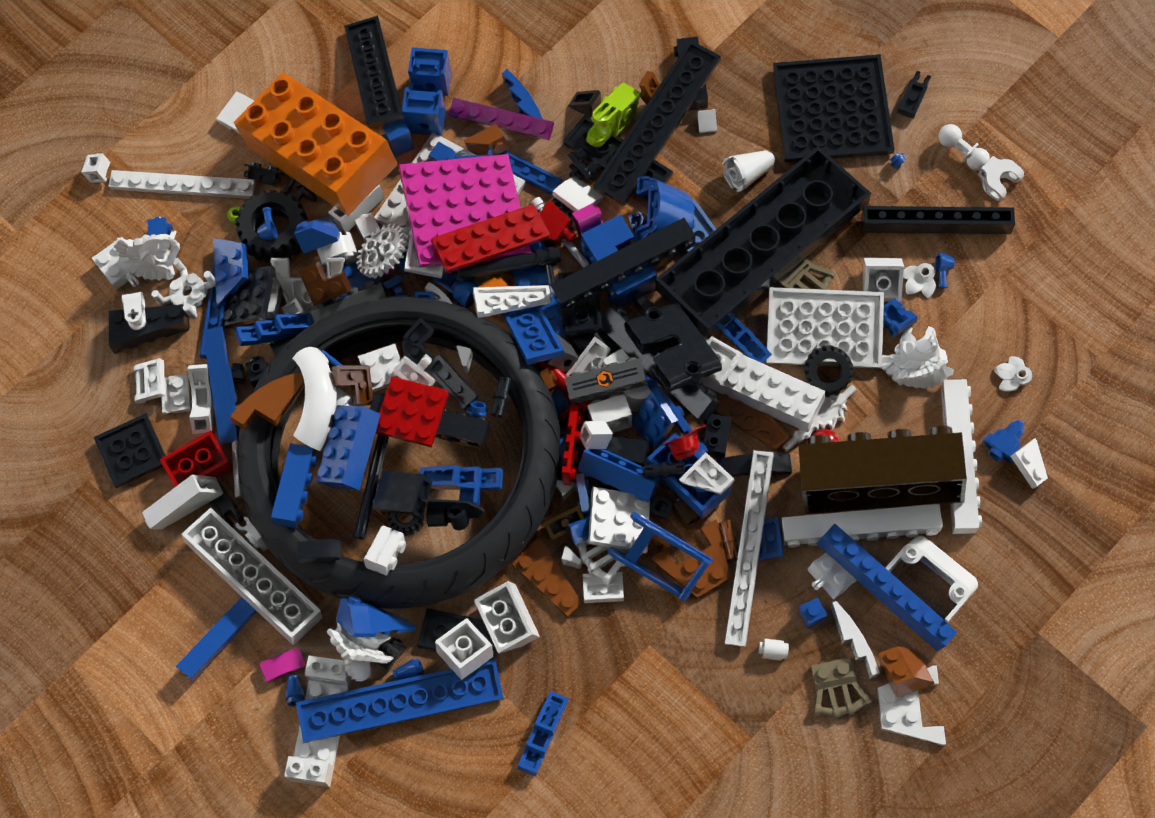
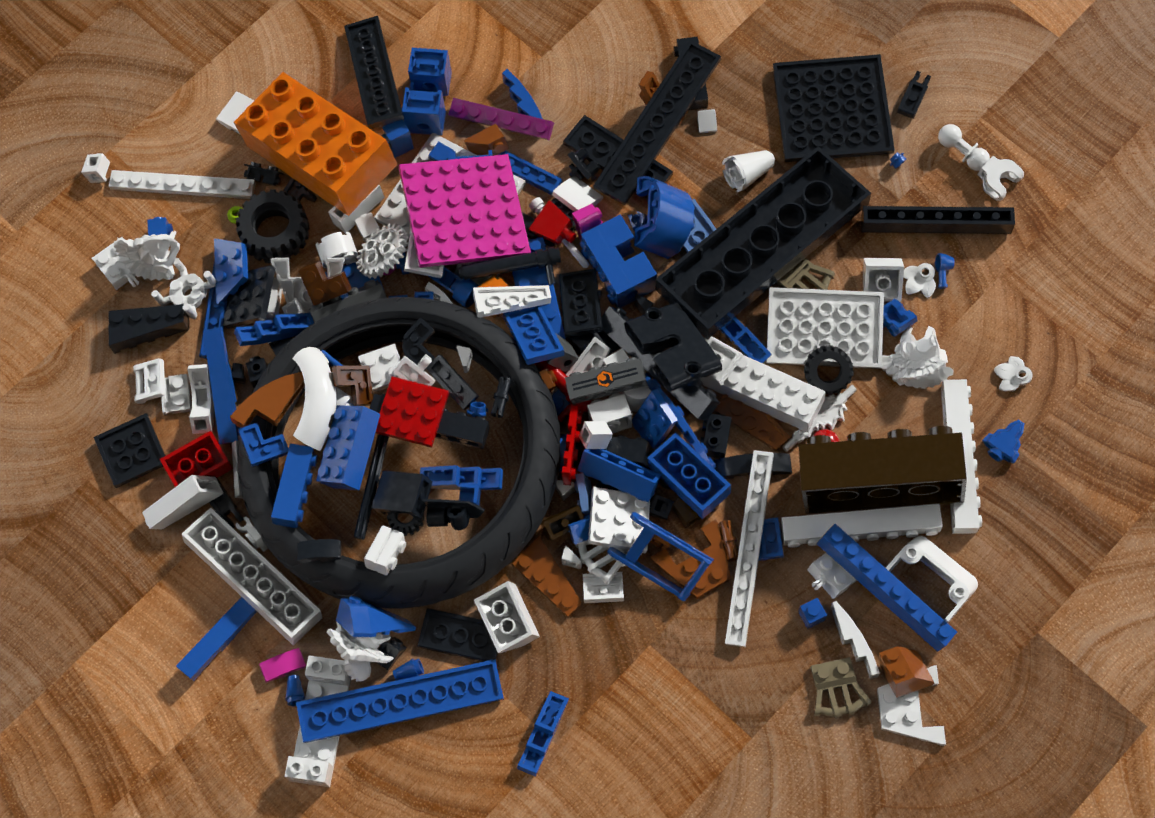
white piece [122,292,146,330] -> none
blue bar [257,207,278,240] -> none
blue wedge [294,215,340,253] -> none
blue tile [382,274,403,296] -> none
red plate [431,204,550,274] -> none
white brick [435,618,493,680] -> none
black brick [550,217,696,311] -> none
black slope [568,90,601,118] -> none
lime brick [586,82,641,147] -> none
black pin [644,462,685,478] -> none
red piece [662,425,706,460] -> none
white wing [679,453,735,495] -> none
white brick [758,638,789,661] -> none
white wing [1010,438,1048,489] -> none
none -> blue plate [238,423,289,467]

